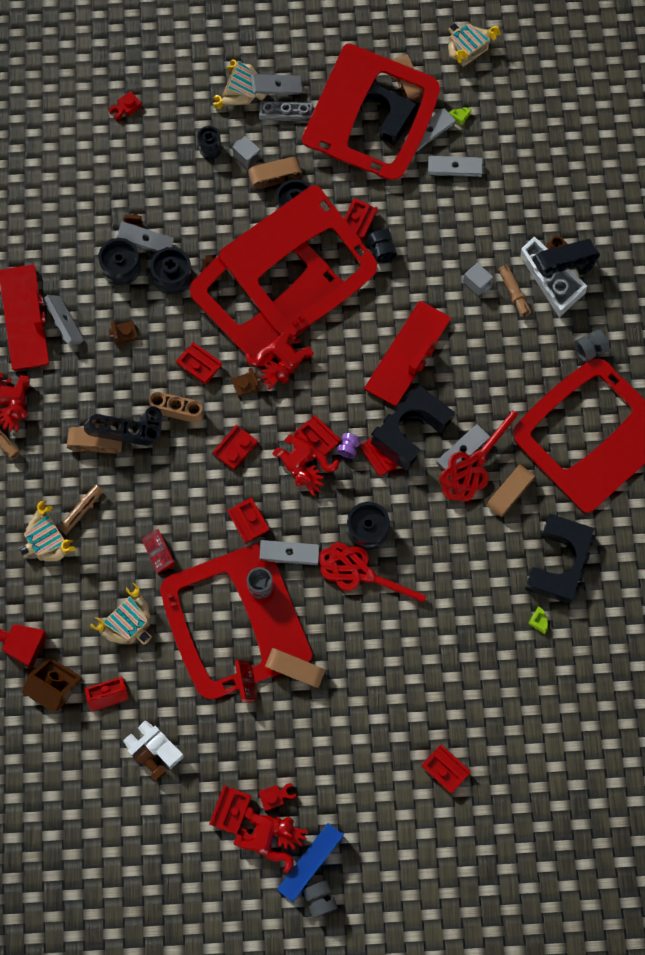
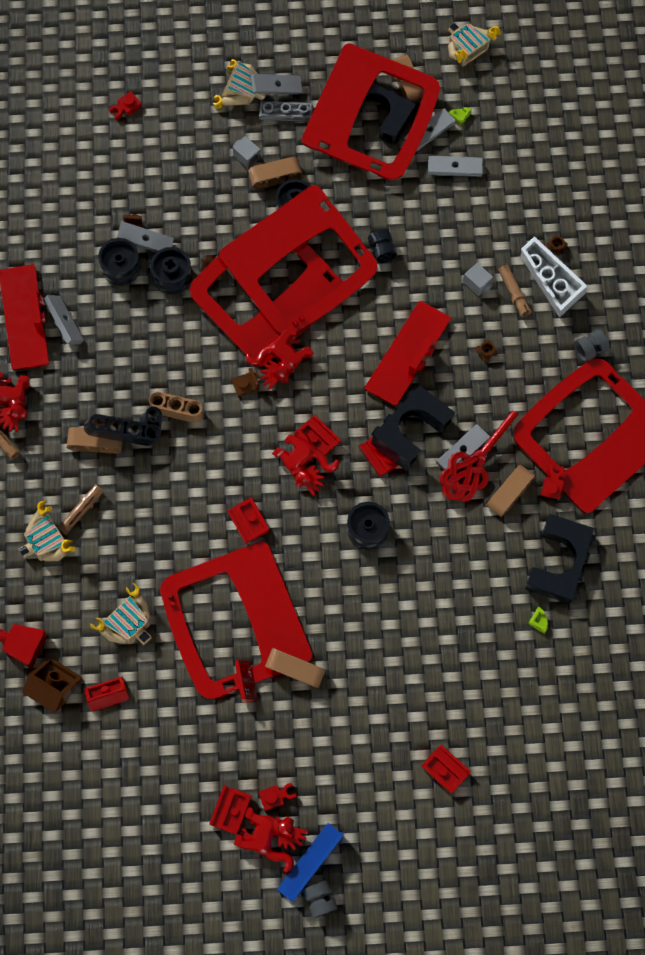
reddish brown bracket [108,321,138,345] -> none
white hips [123,721,184,782] -> none
slope [141,529,175,574] -> none
red plate [176,342,222,385] -> none
black wheel [197,126,222,159] -> none
red plate [212,425,258,471] -> none
dark grey wheel [247,567,273,599] -> none
light grey tile [259,540,319,565] -> none
red piece [318,542,427,603] -> none
medium lavender wheel [337,433,361,459] -> none
red plate [344,198,378,240] -> none
black beam [532,239,600,276] -> none
none -> reddish brown plate [476,340,498,361]
none -> red plate [541,464,565,500]

